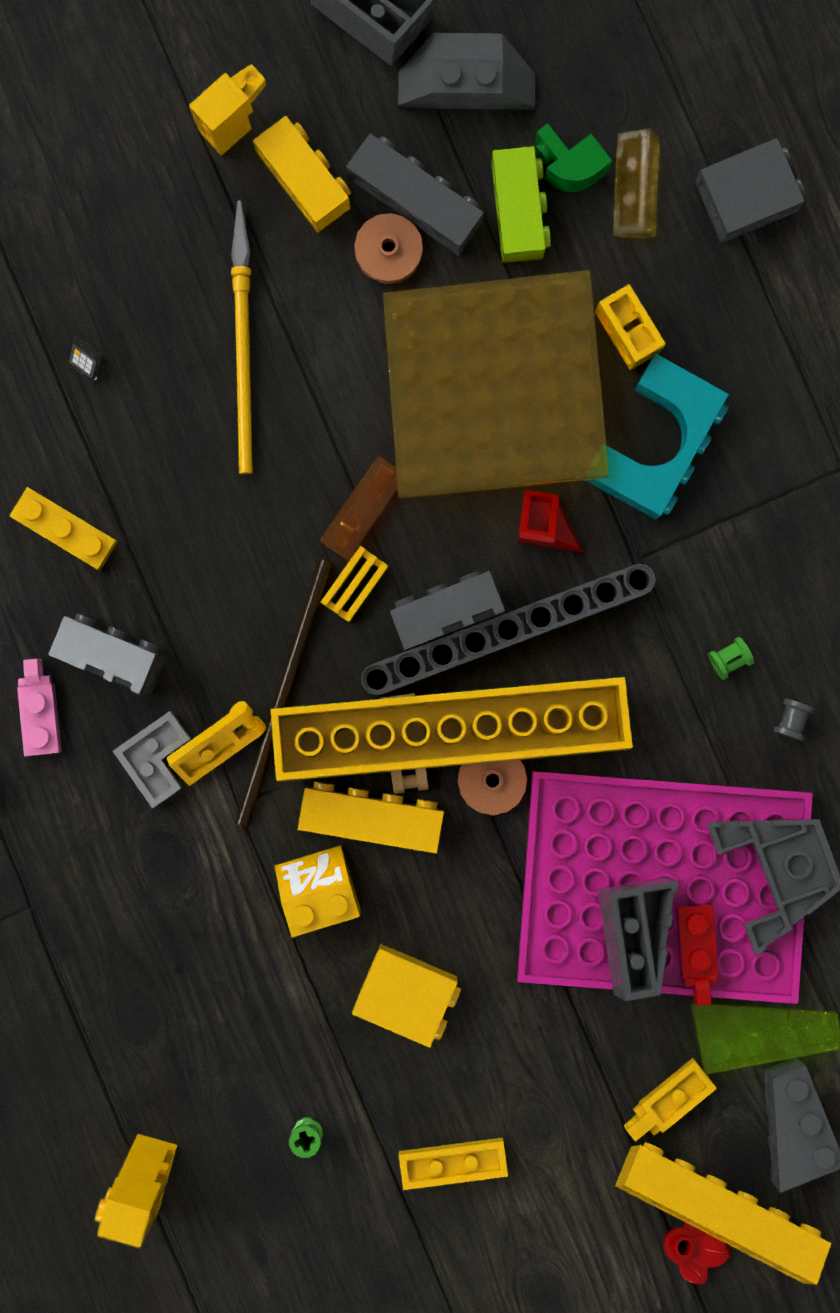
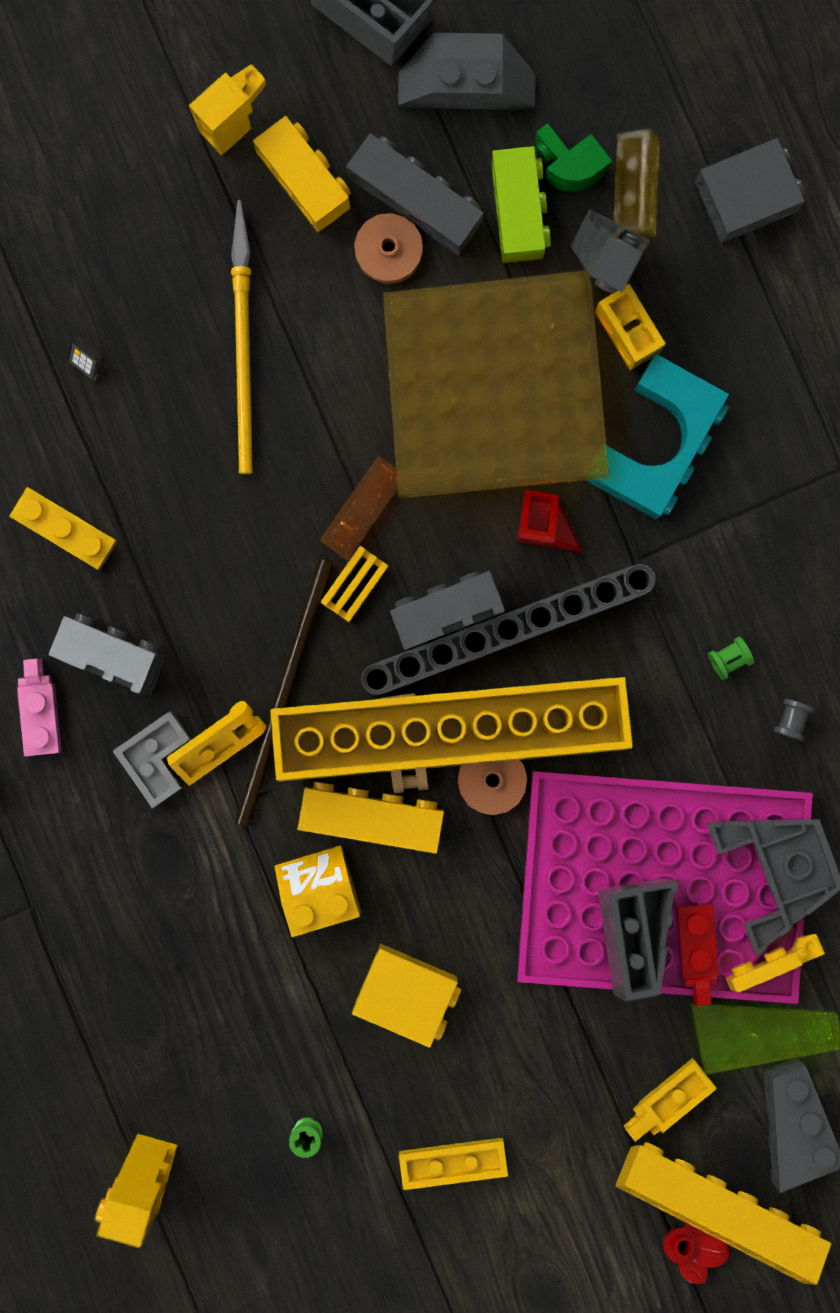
none -> dark grey wedge [571,209,650,293]
none -> yellow hinge [725,934,825,993]

